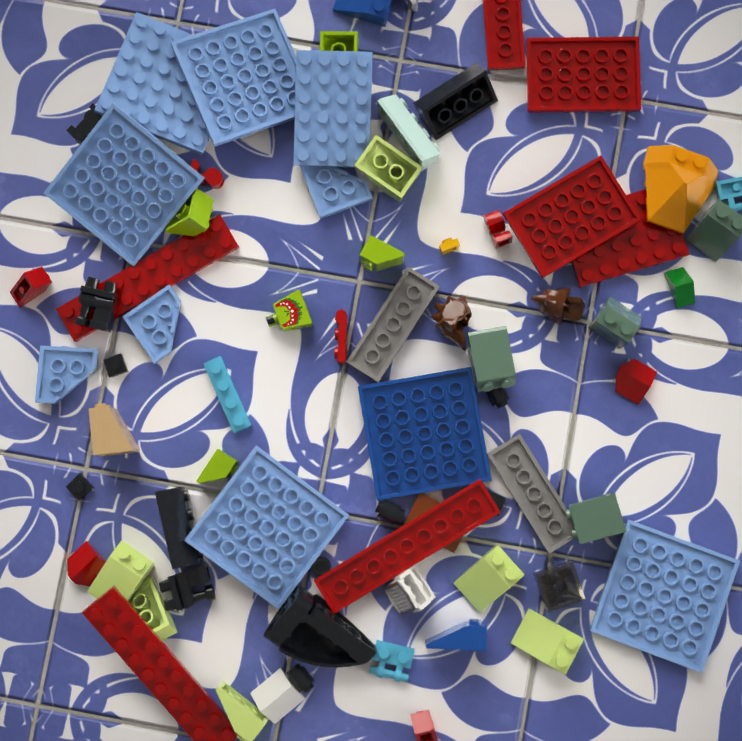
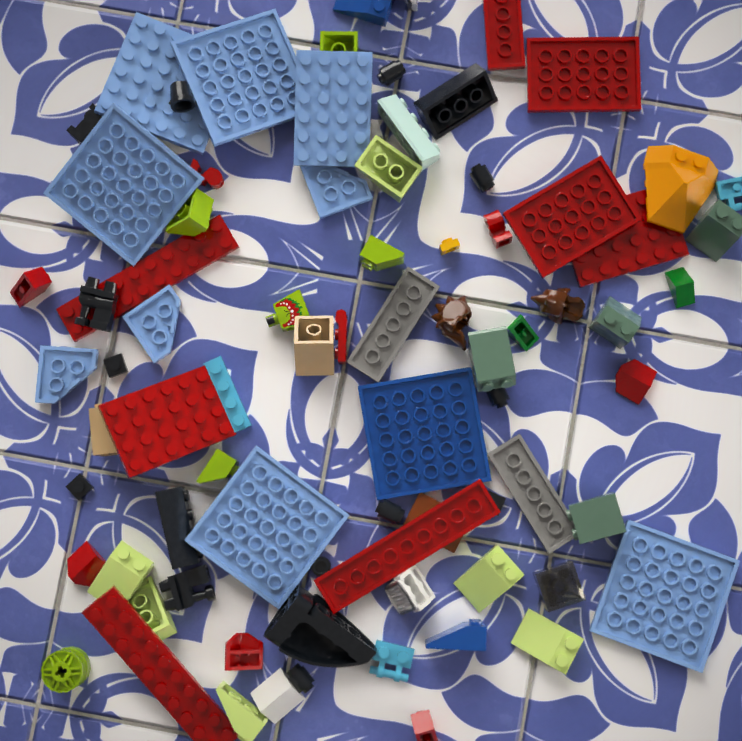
none -> lime wheel [41,646,91,693]
none -> red plate [98,365,237,479]
none -> black piece [169,81,196,113]
none -> red slope [224,633,263,671]
none -> tan slope [294,316,334,376]
none -> black brick [377,60,406,86]
none -> black brick [469,163,495,193]
none -> green slope [507,314,539,352]

